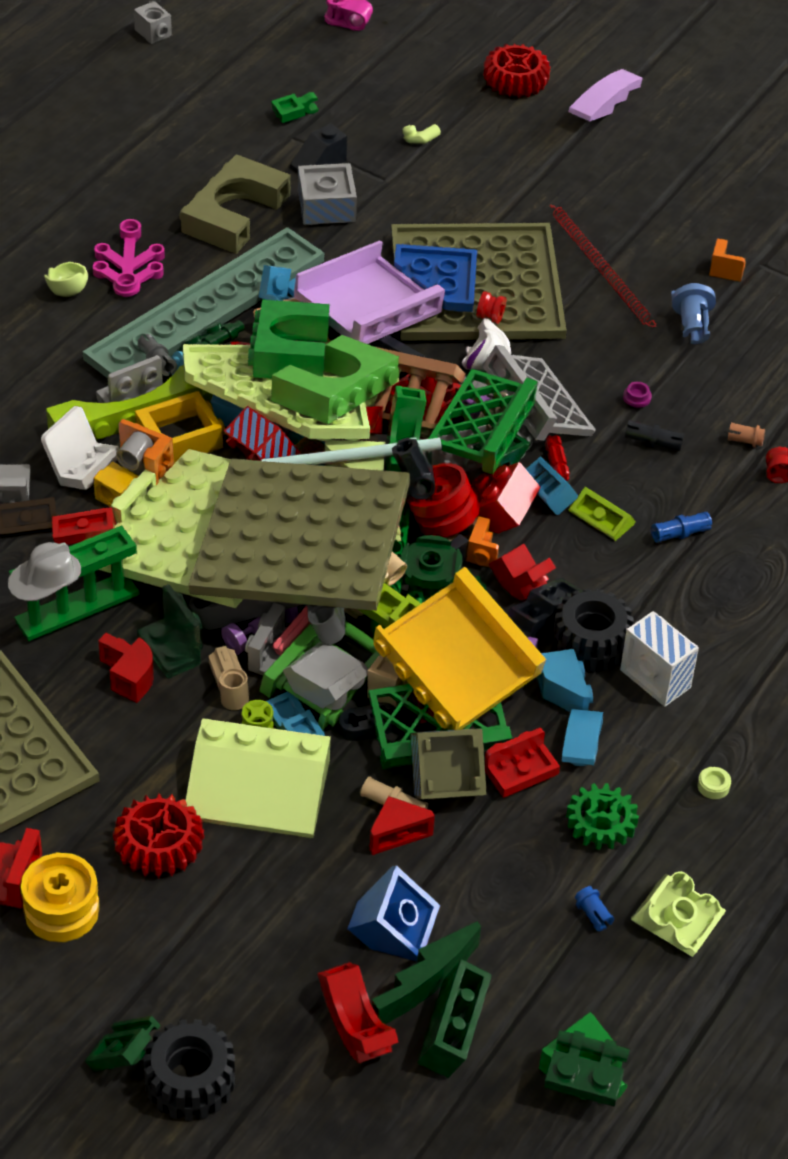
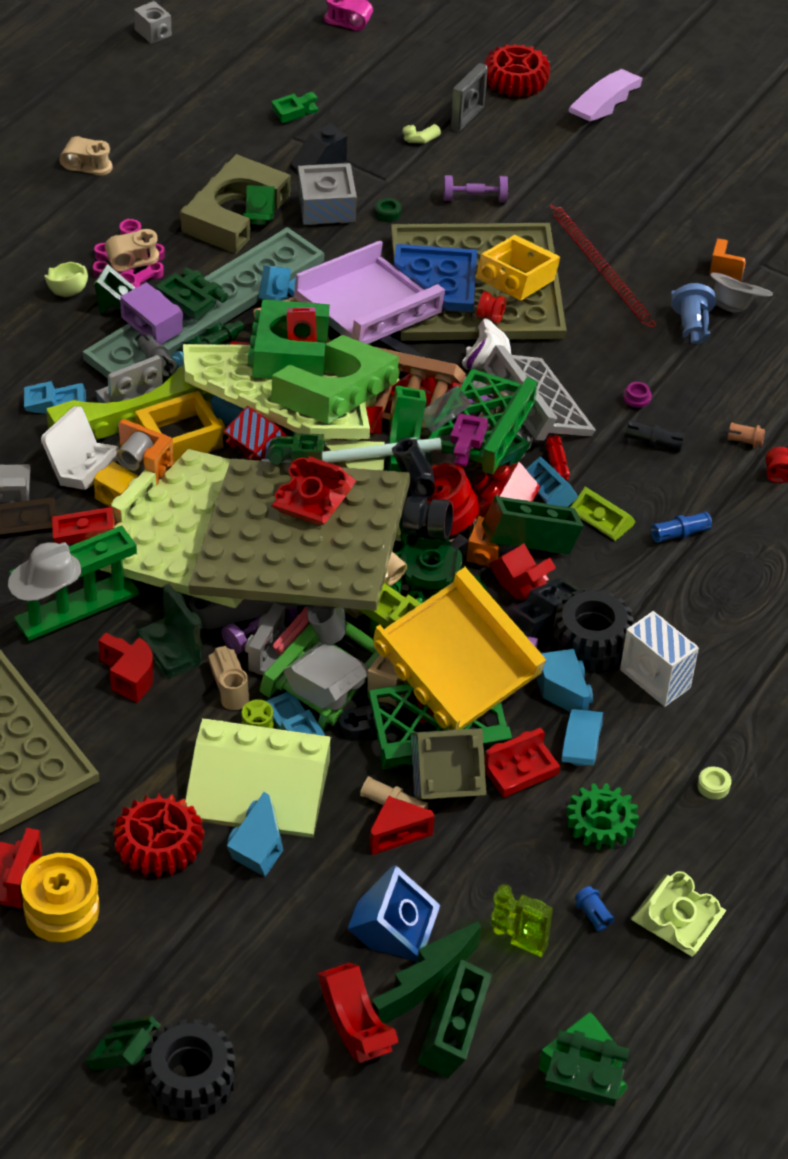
none -> dark azure slope [24,381,86,414]
none -> tan piece [59,136,112,176]
none -> dark green slope [94,264,136,313]
none -> tan piece [105,229,159,272]
none -> medium lavender brick [120,282,183,344]
none -> dark green plate [156,268,228,320]
none -> dark azure slope [227,792,284,877]
none -> green bracket [243,185,275,225]
none -> dark green plate [267,433,324,465]
none -> red slope [271,456,356,525]
none -> red brick [287,307,317,342]
none -> dark green tile [375,198,401,222]
none -> black wheel [402,496,454,540]
none -> clear light blue piece [423,385,471,433]
none -> medium lavender wheel [443,175,508,203]
none -> dark grey plate [451,63,488,132]
none -> magenta plate [451,413,488,467]
none -> yellow window [475,235,560,300]
none -> dark green brick [482,496,584,555]
none -> clear neon green plate [491,884,553,957]
none -> light grey piece [710,273,773,313]

